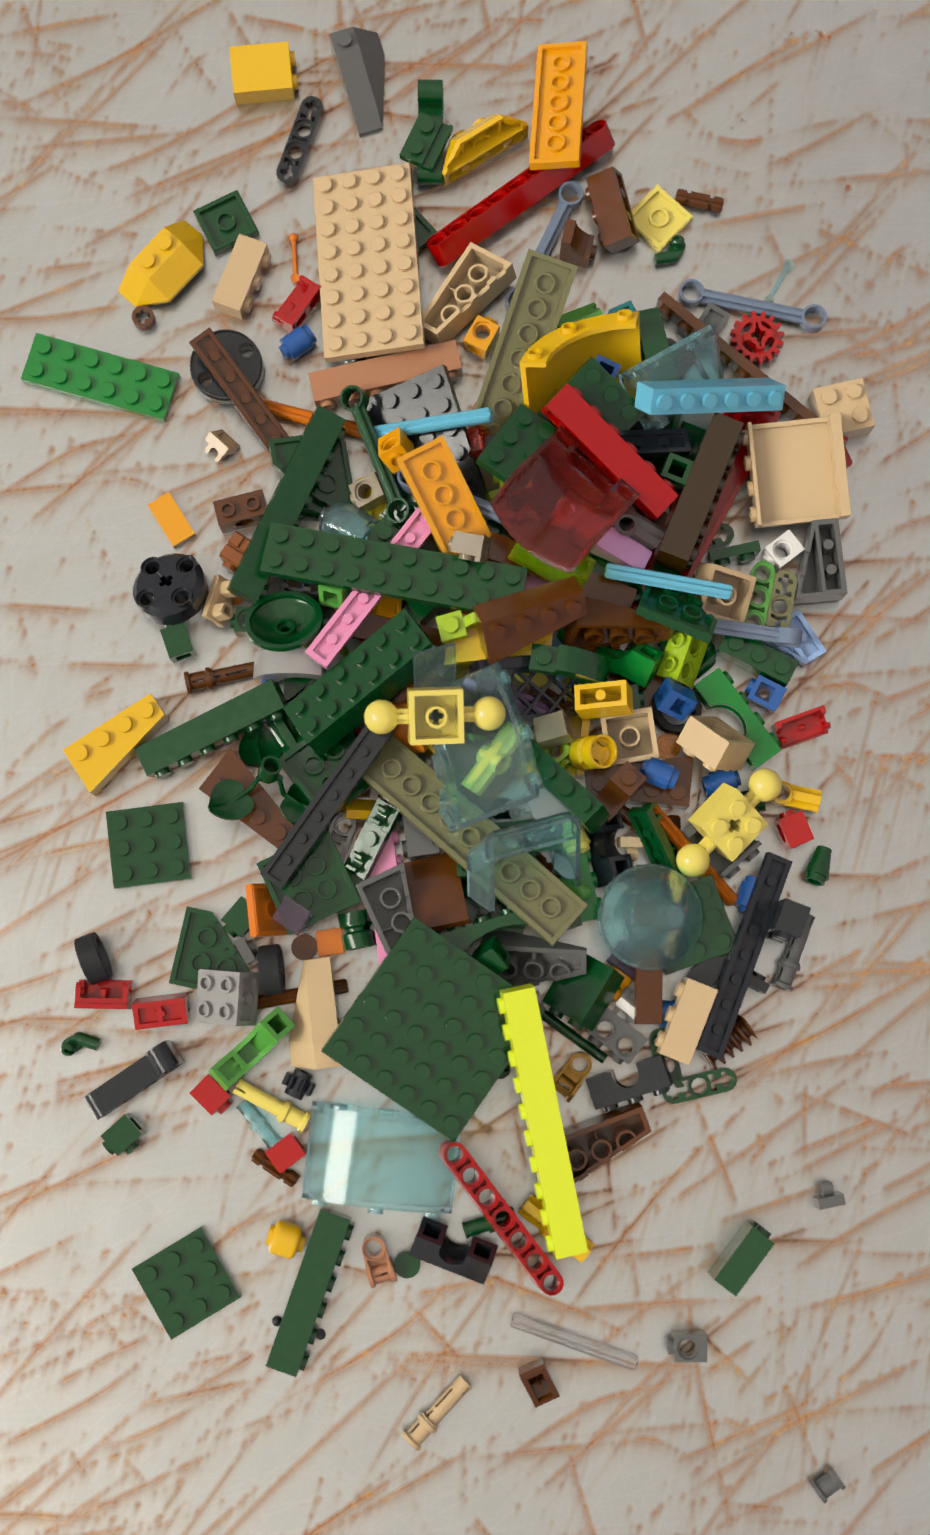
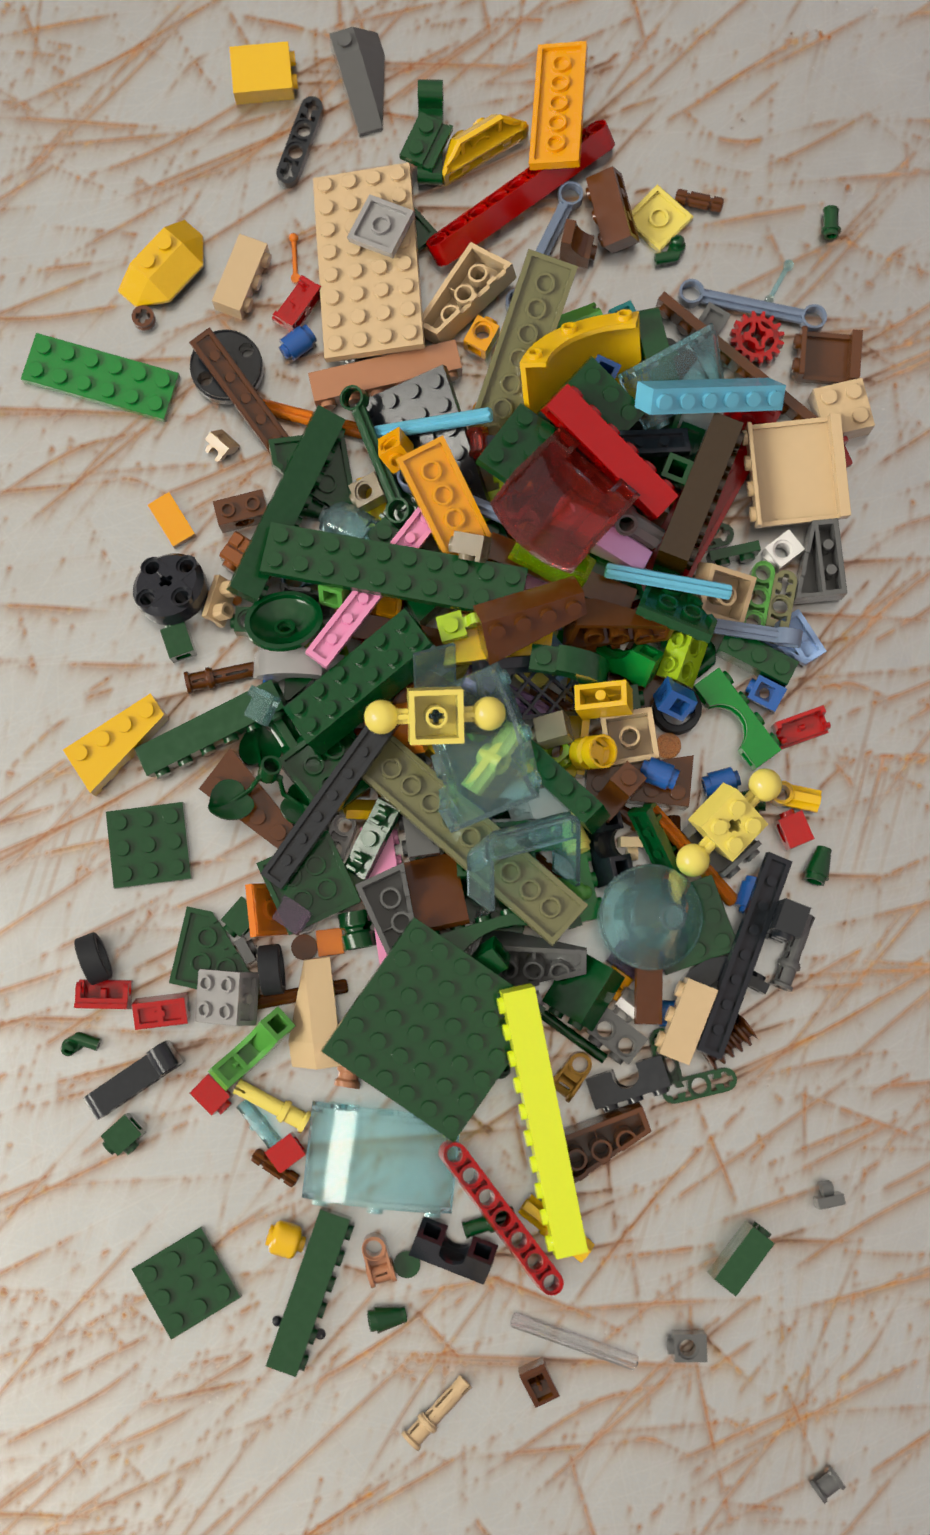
dark green tile [193,190,260,256] -> none
black gear [281,1068,316,1100] -> none
tan brick [676,715,755,772] -> none
none -> clear light blue panel [244,685,281,727]
none -> nougat wheel [334,1066,361,1089]
none -> light grey plate [347,194,415,258]
none -> dark green cone [367,1306,407,1334]
none -> reddish brown panel [792,326,863,385]
none -> dark green pin [821,205,841,240]

